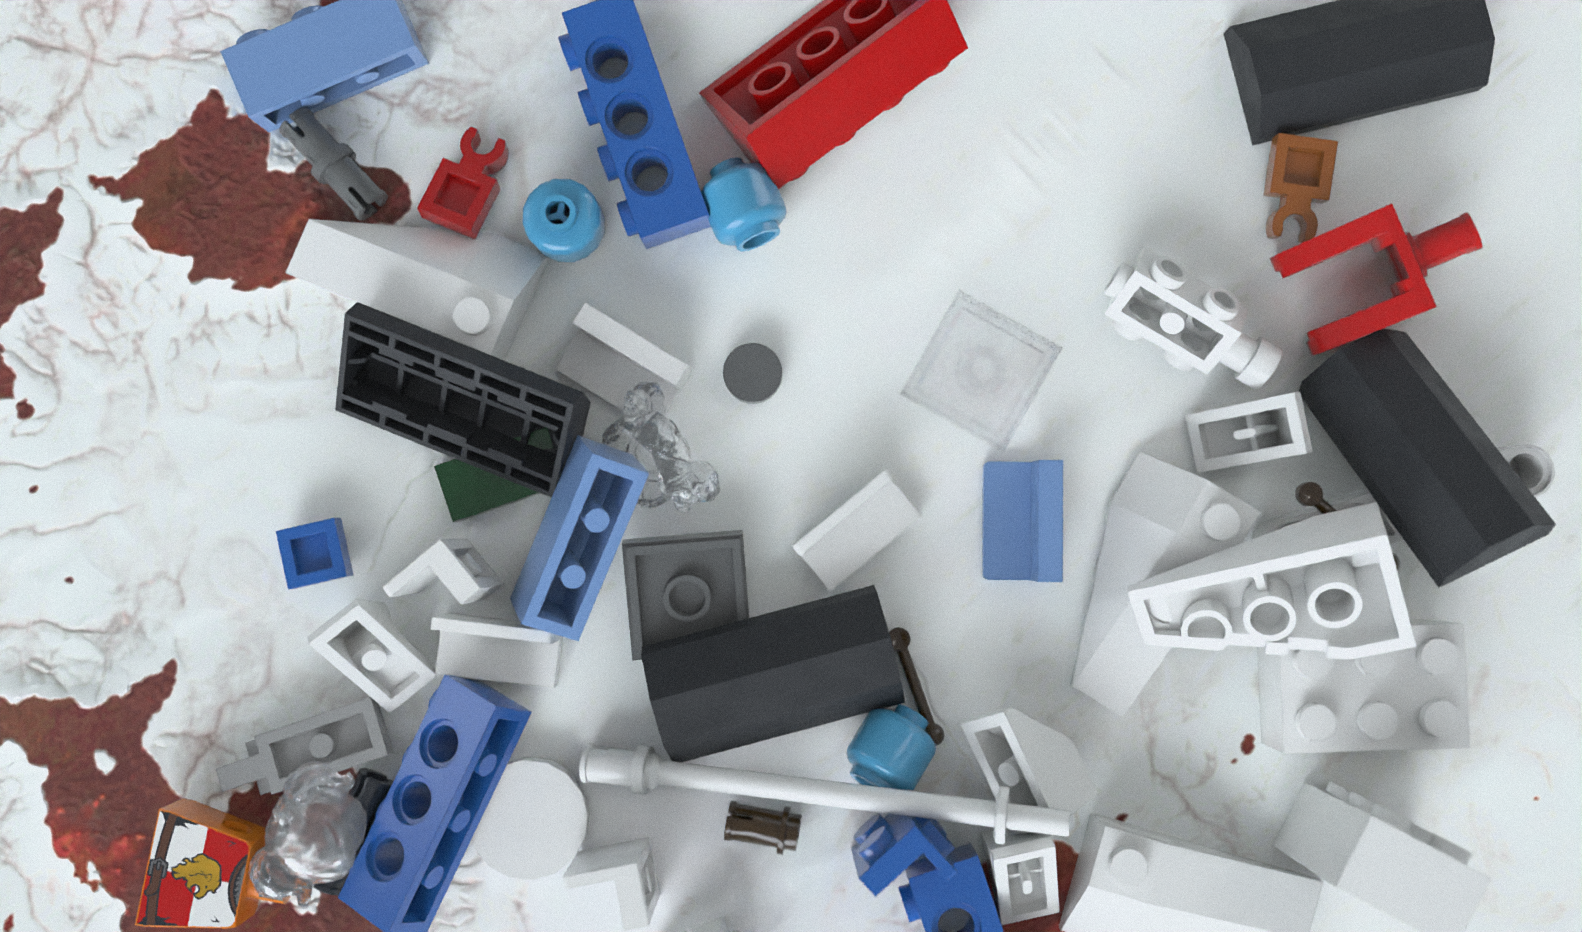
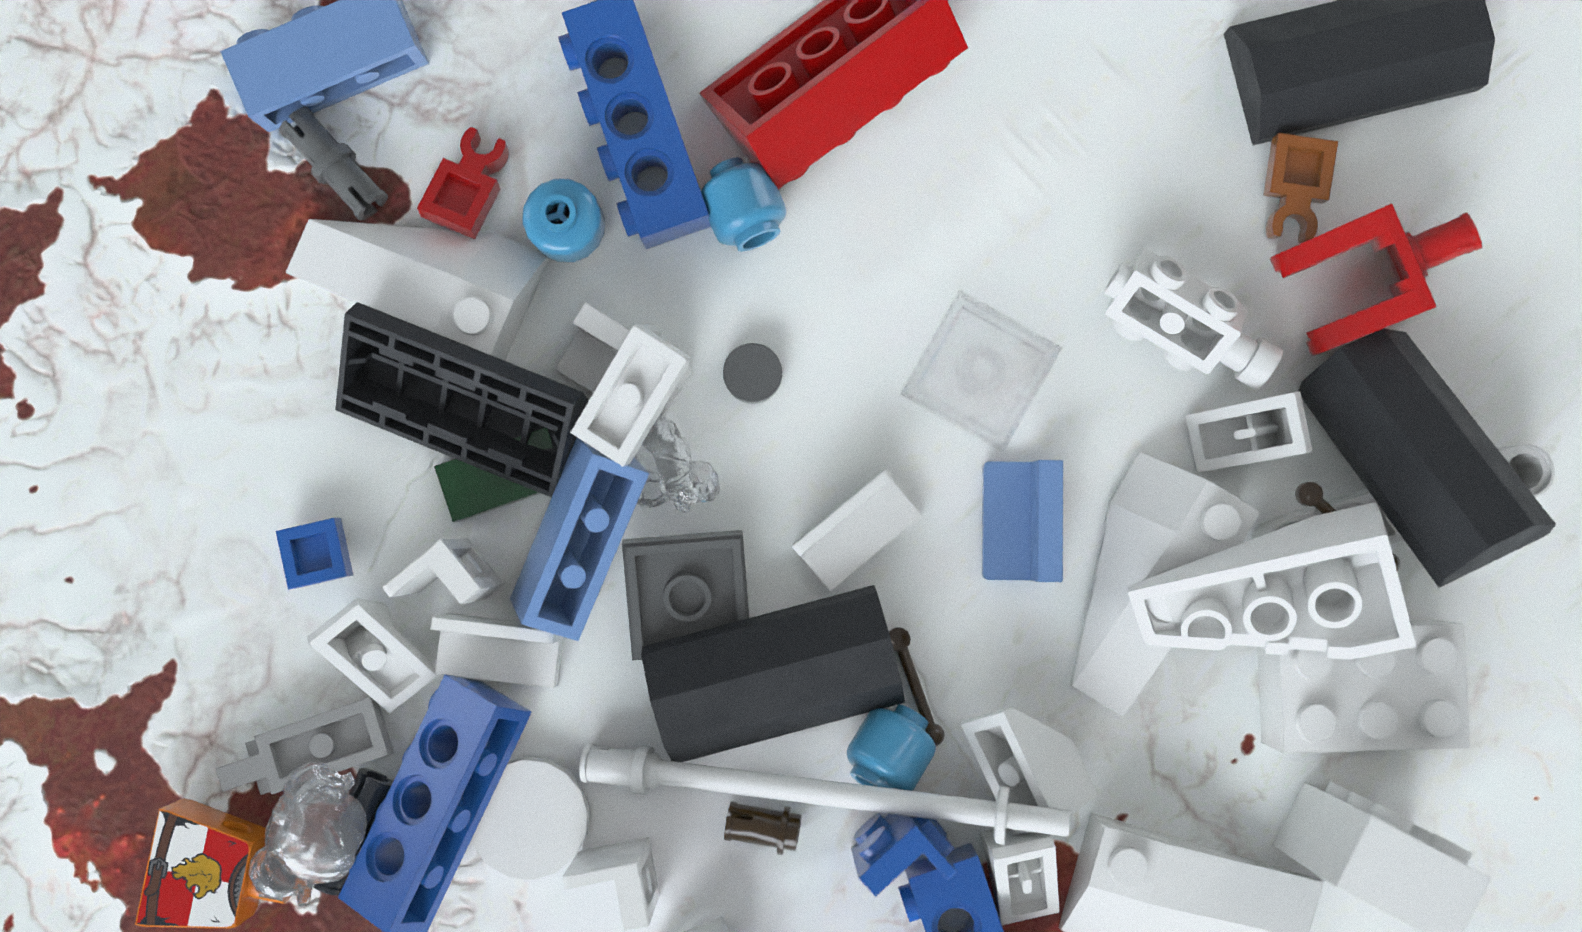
none -> white panel [571,324,693,467]

